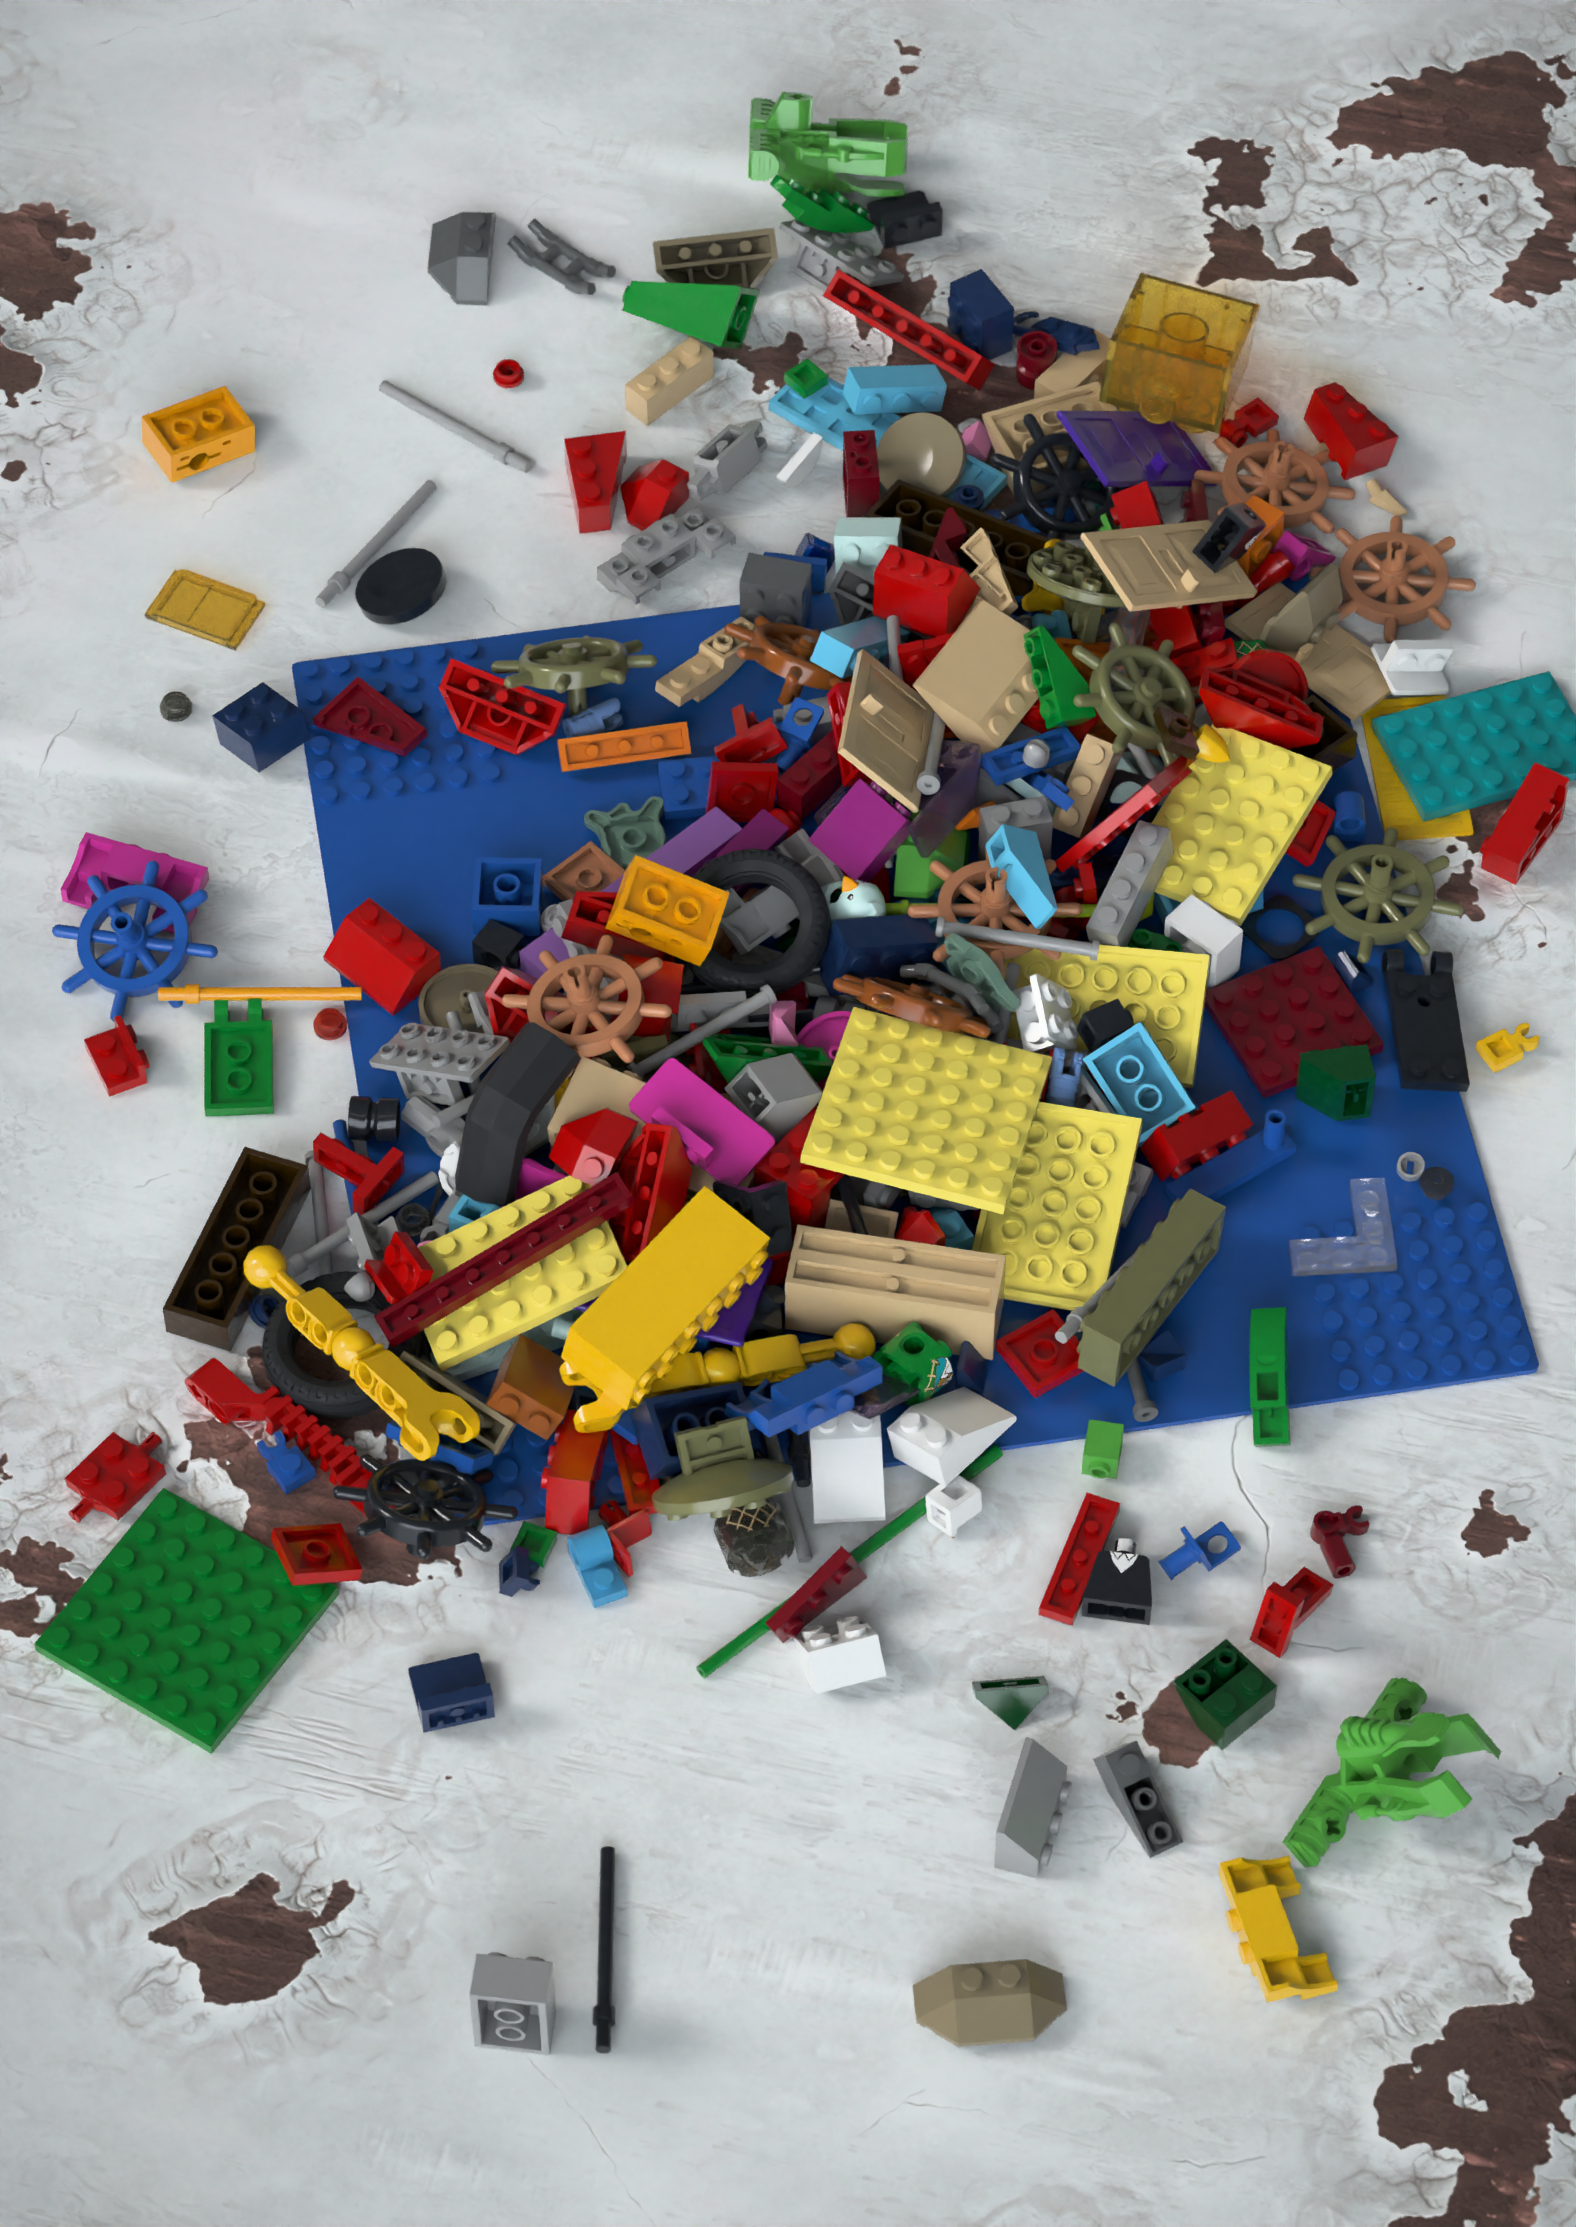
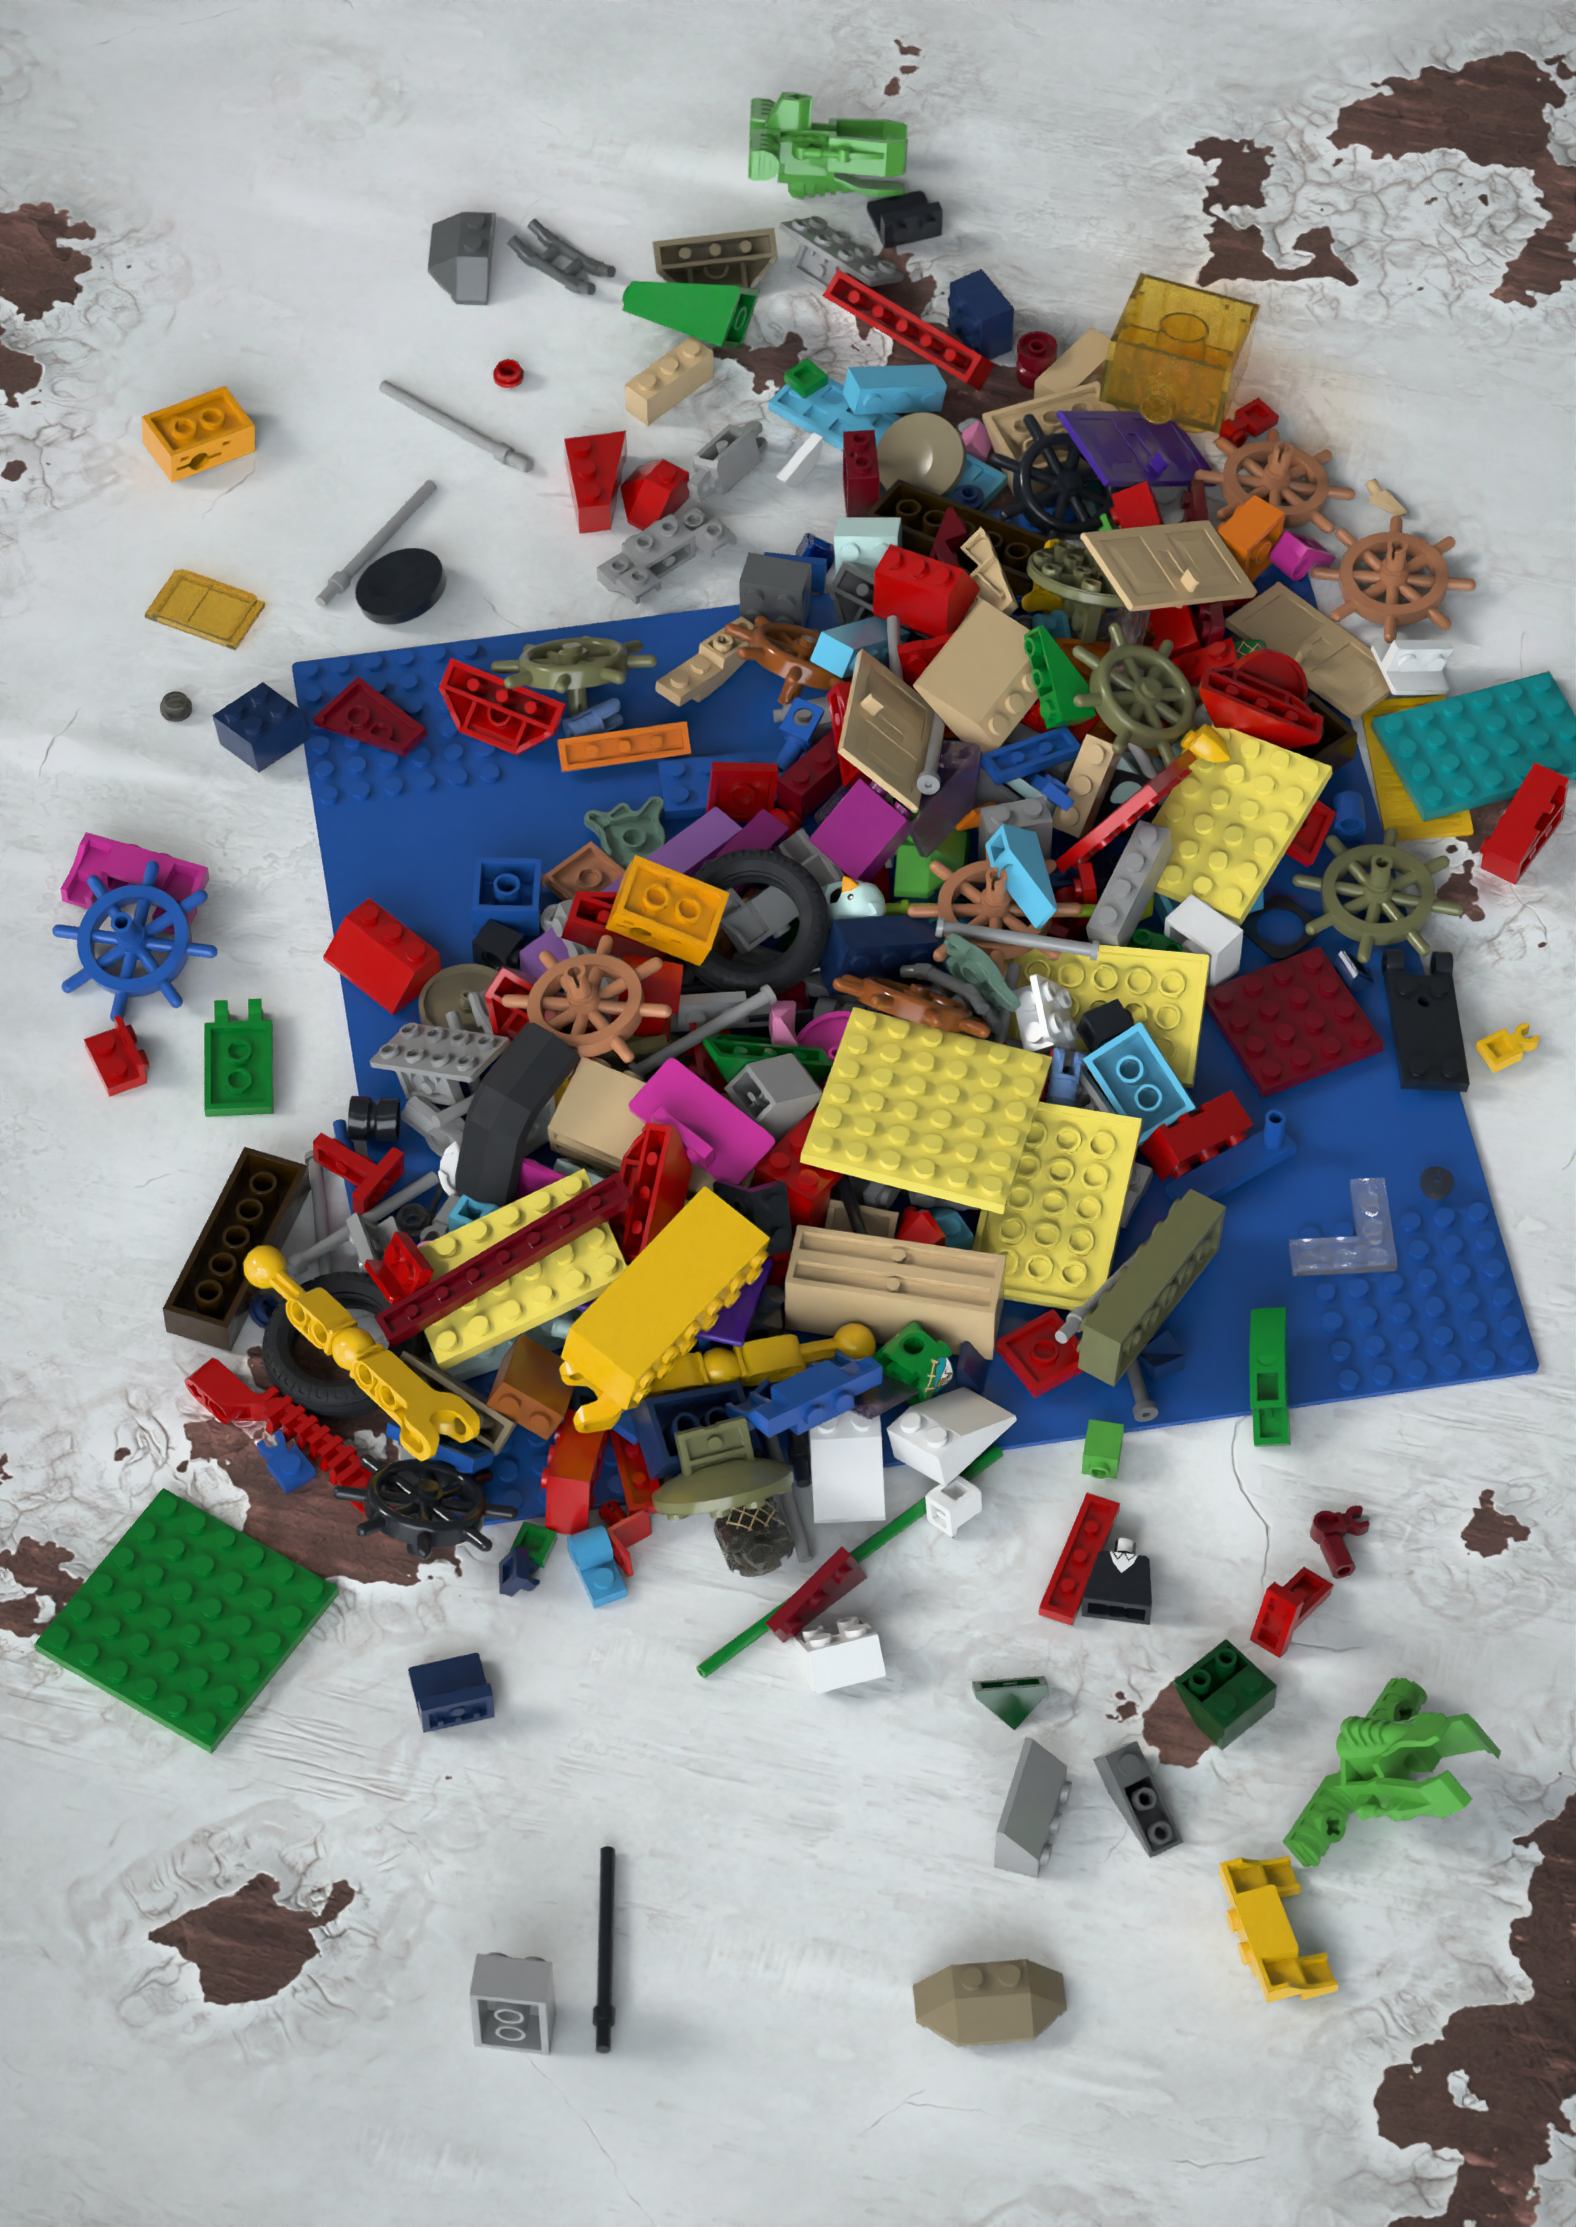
red plate [64,1432,166,1523] -> none
light orange bar [158,984,361,1004] -> none
red plate [271,1523,362,1585] -> none
clear red plate [313,1008,347,1040] -> none
light grey hinge [344,1271,375,1302] -> none
red slope [549,1108,638,1186] -> none
red bracket [714,703,788,763] -> none
green slope [770,174,875,233] -> none
dark blue plate [1013,311,1100,356] -> none
light grey hinge [1022,739,1050,768] -> none
dark brown plate [1153,705,1200,760] -> none
blue bracket [1158,1521,1241,1581] -> none
black torso [1192,503,1266,573] -> none
red cone [1248,548,1296,594] -> none
dark tan wedge [1259,562,1343,651] -> none
dark green slope [1295,1044,1376,1122] -> none
red wedge [1303,382,1399,481] -> none
light grey hinge [1396,1152,1425,1182] -> none

